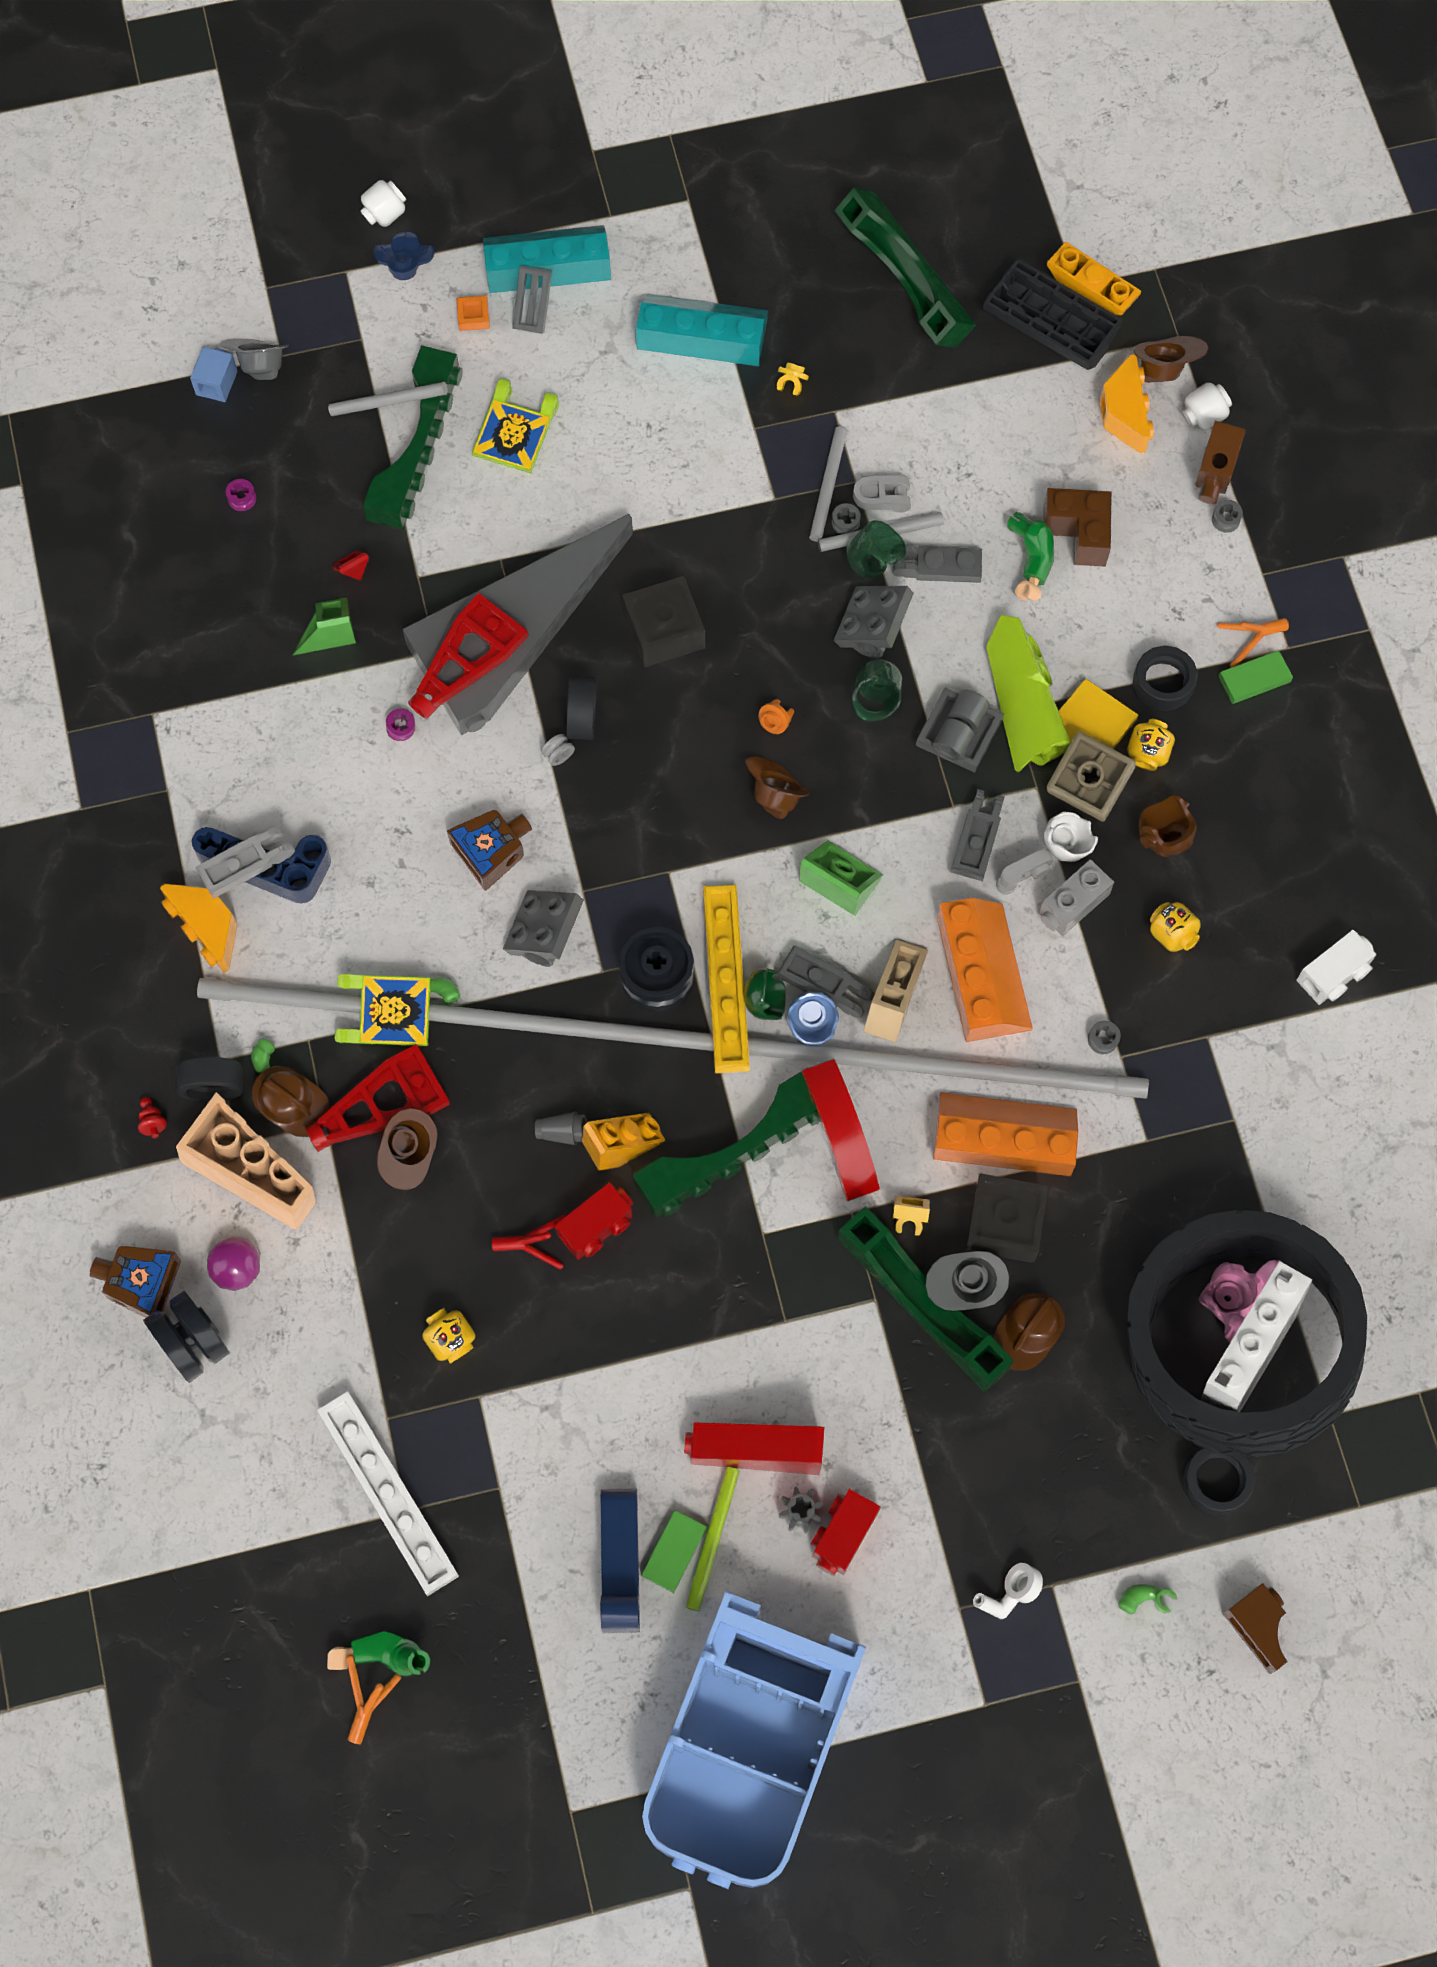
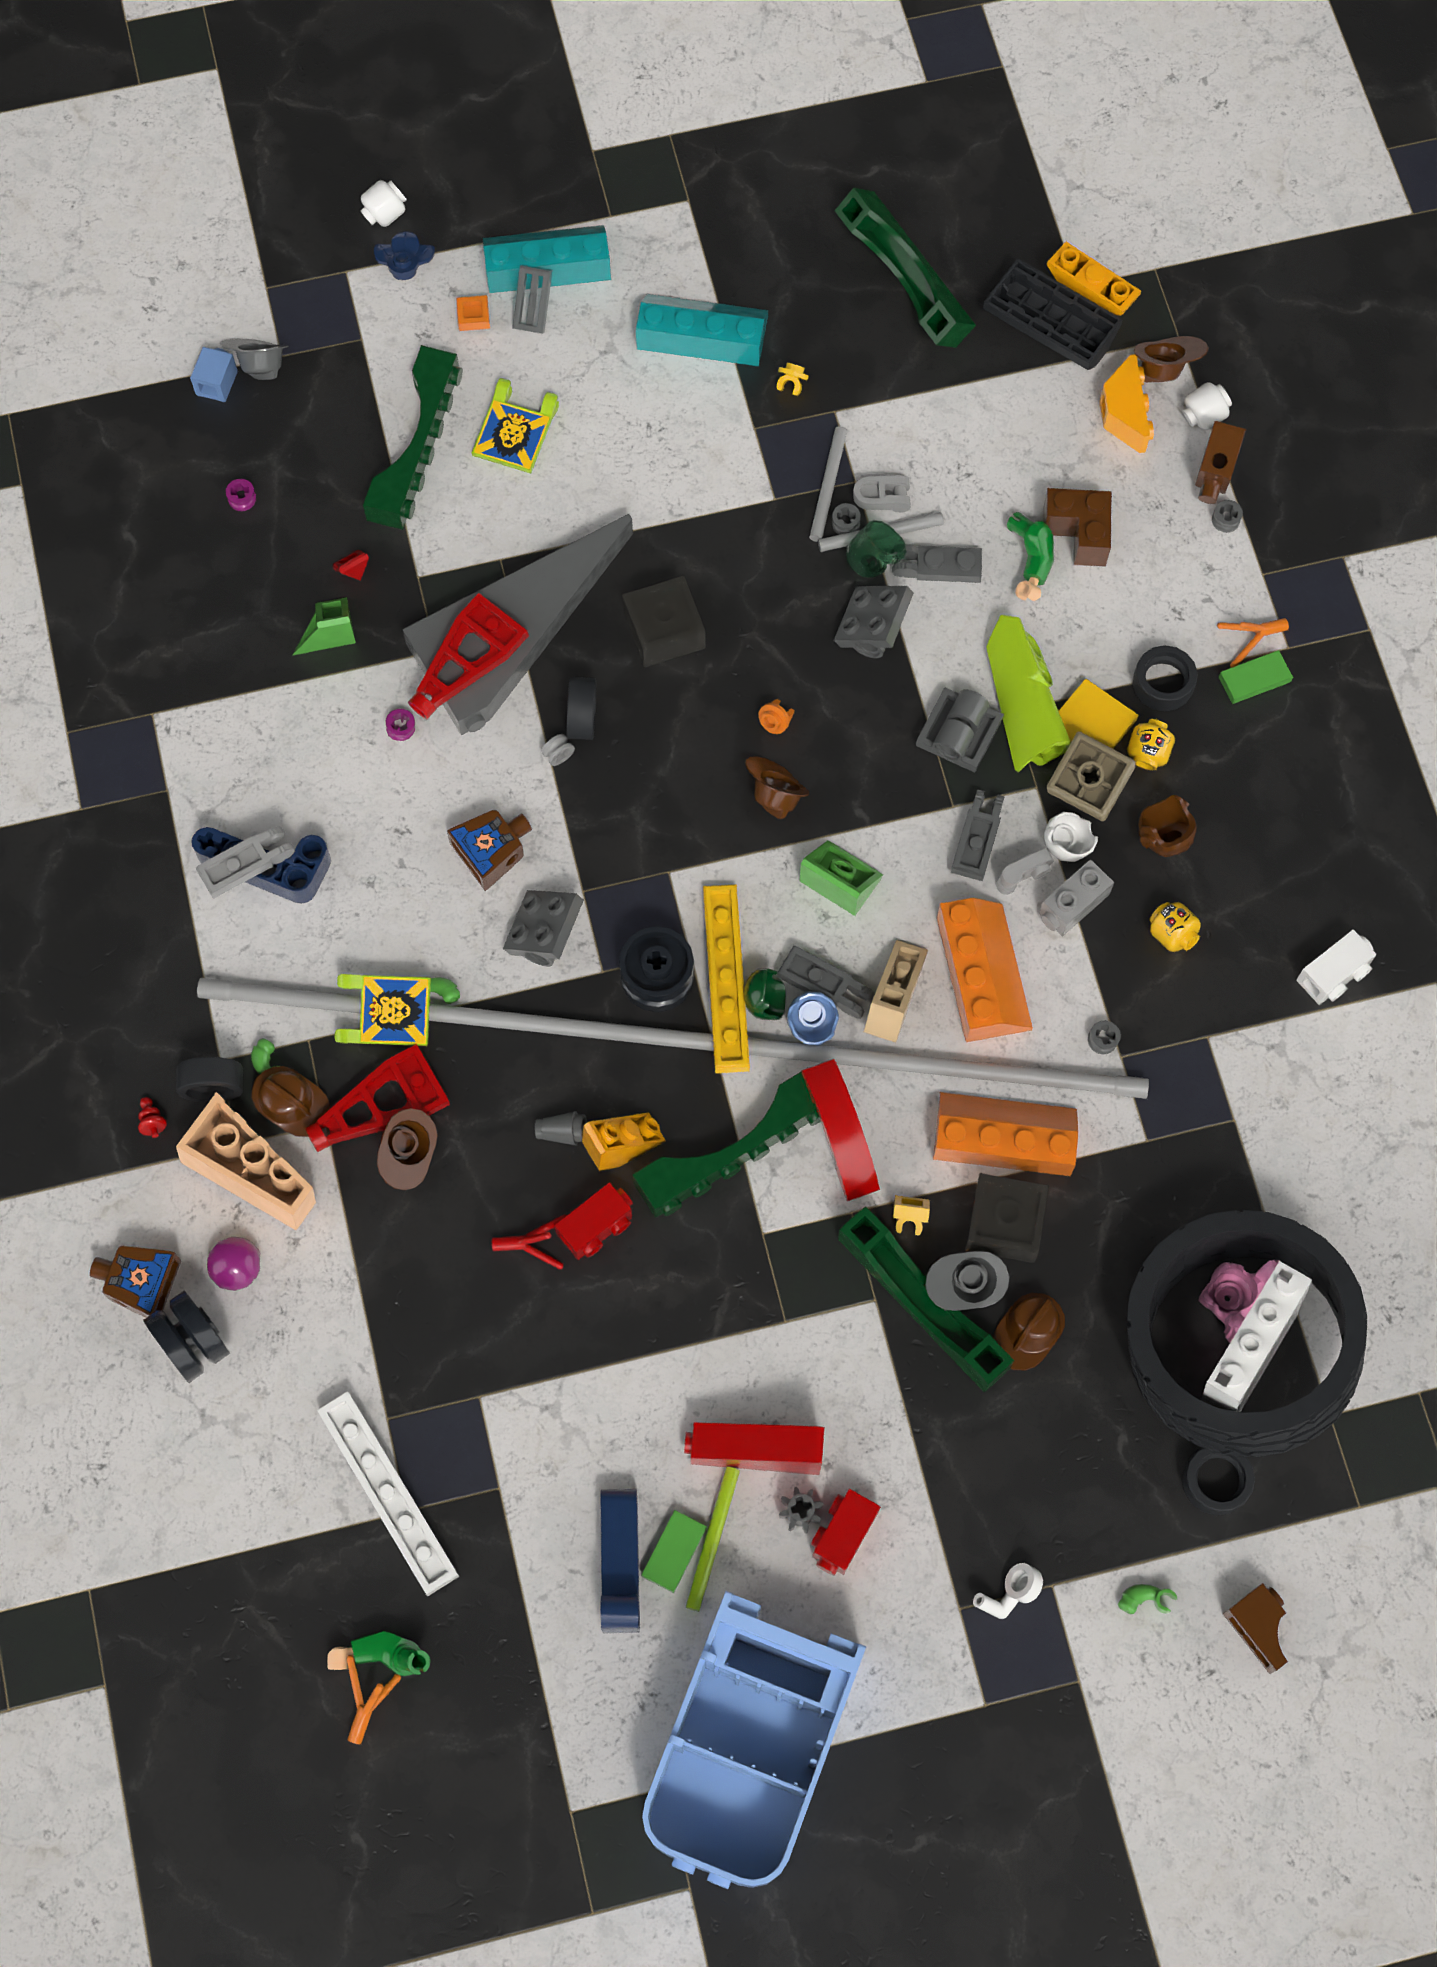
light orange slope [160,884,237,973] -> none
light grey bar [328,382,448,416] -> none
yellow head [422,1308,475,1364] -> none
clear green helmet [852,659,903,721] -> none

